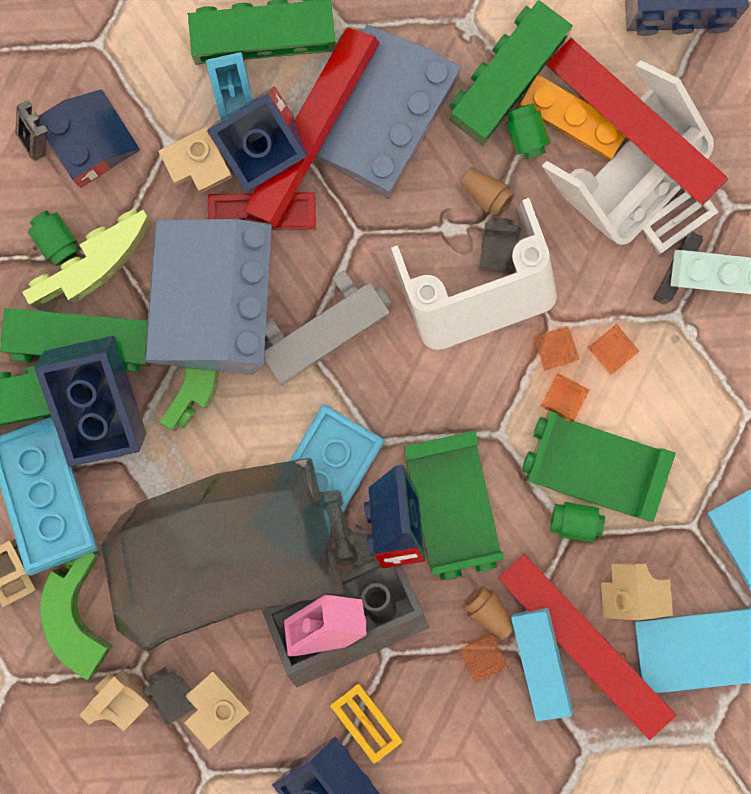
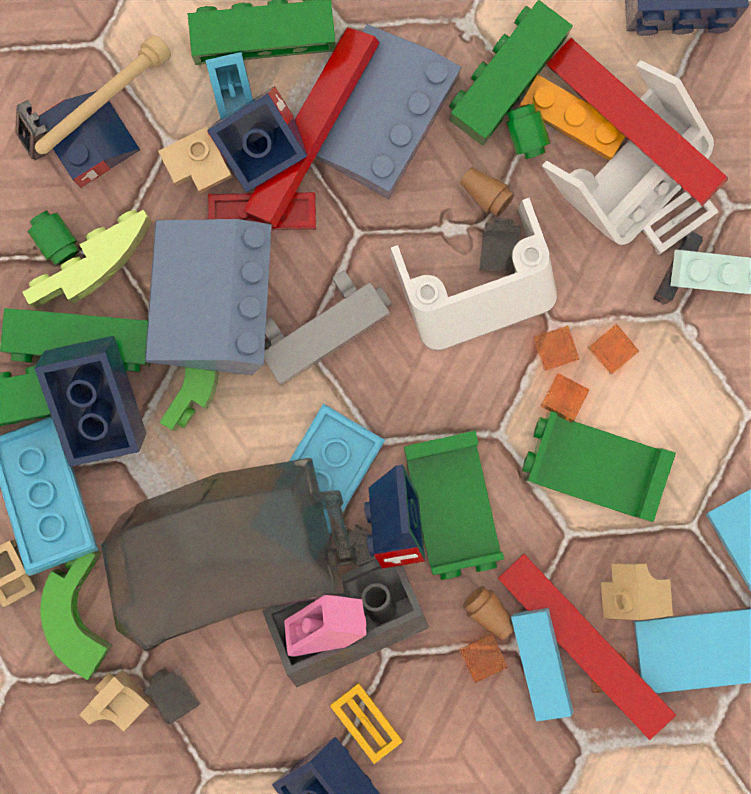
tan brick [184,670,253,750] -> none
green brick [550,502,605,543] -> none
none -> tan piece [35,35,171,154]

